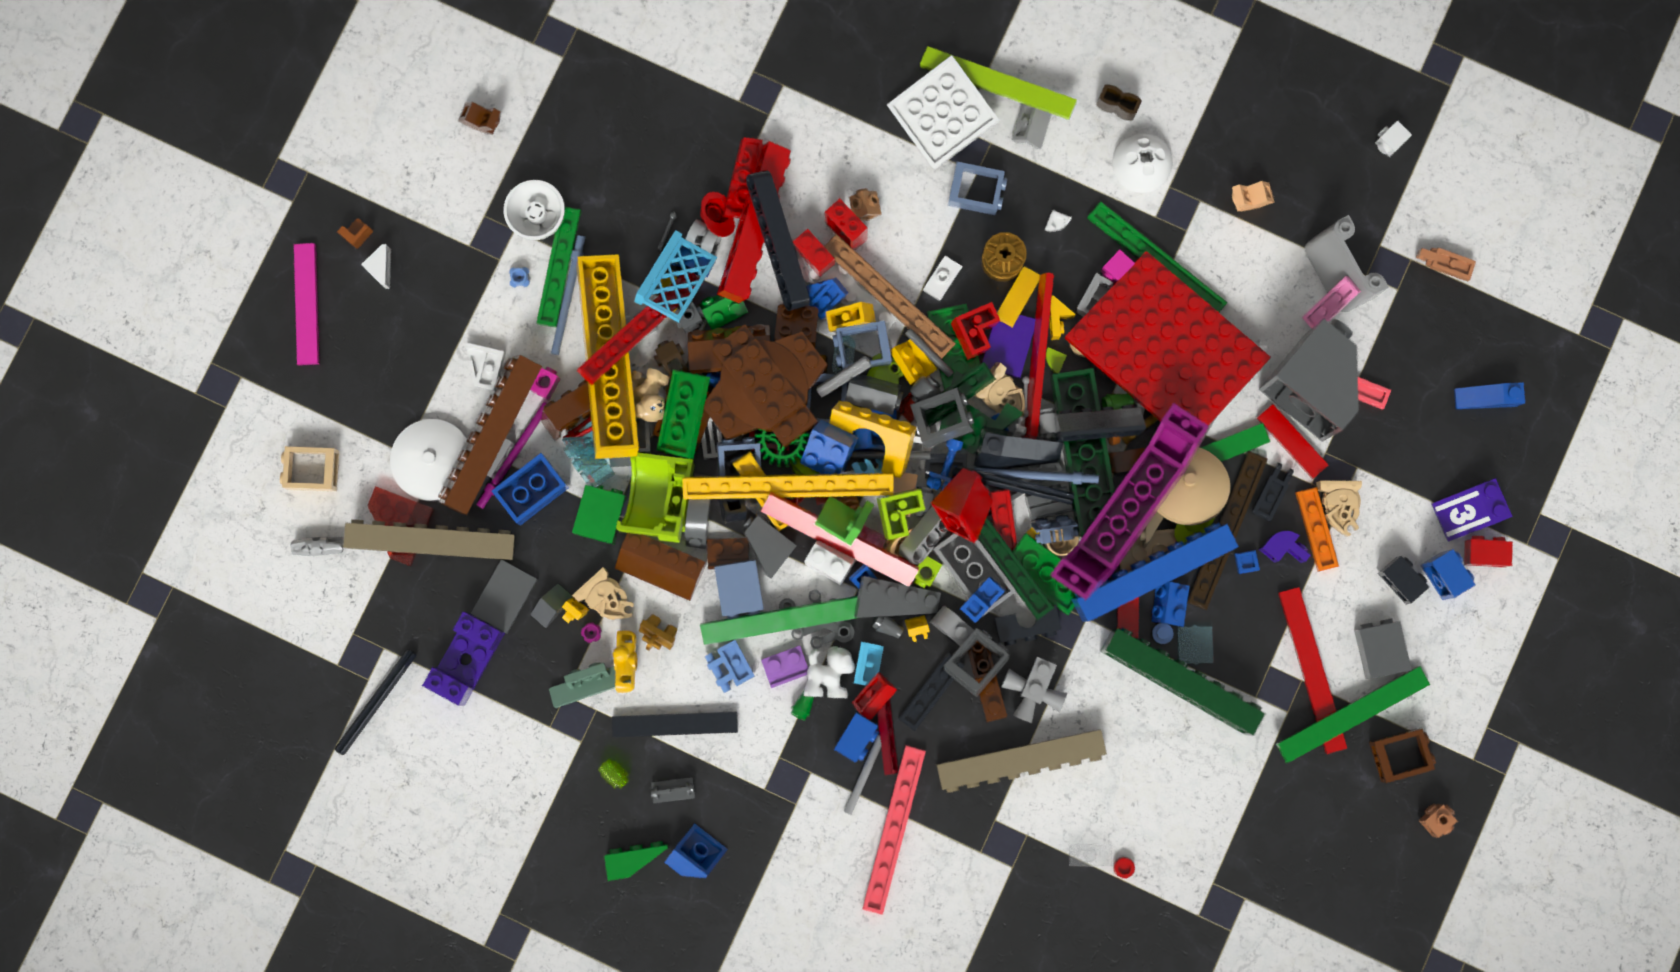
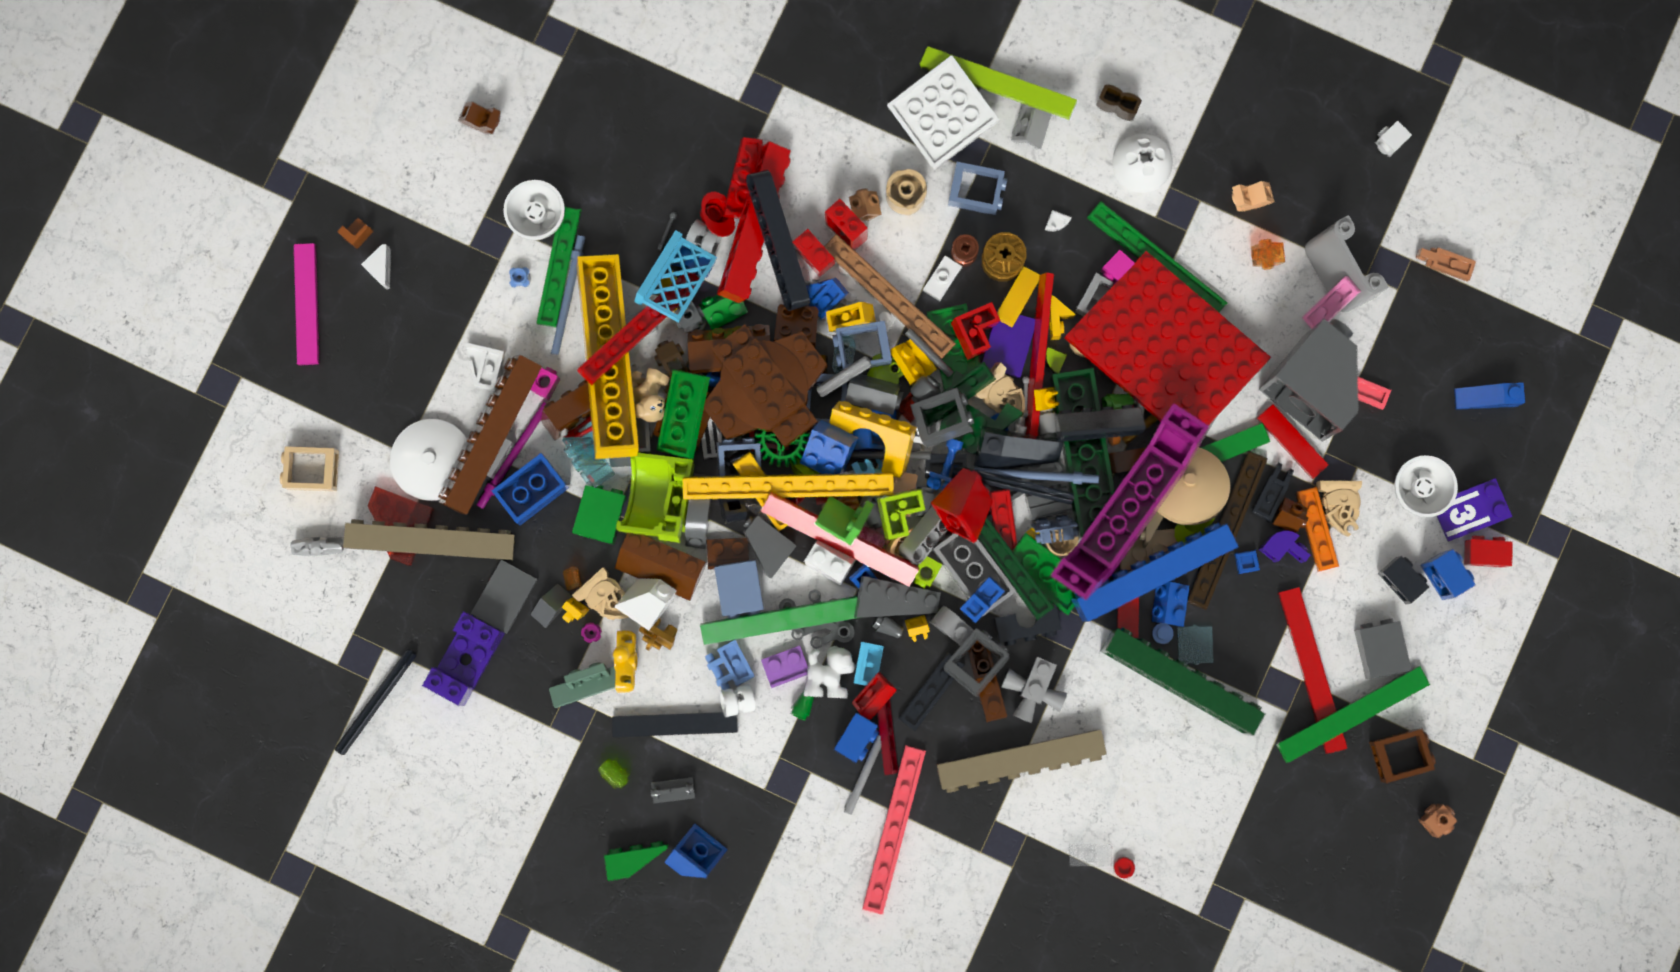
none -> clear orange slope [563,566,582,591]
none -> white slope [615,579,677,630]
none -> white wheel [719,684,755,717]
none -> dark grey brick [860,498,883,530]
none -> tan brick [886,169,927,215]
none -> copper wheel [951,234,979,267]
none -> yellow tile [1034,387,1059,411]
none -> clear orange brick [1251,239,1285,270]
none -> reddish brown brick [1273,498,1309,533]
none -> white piece [1394,456,1458,517]

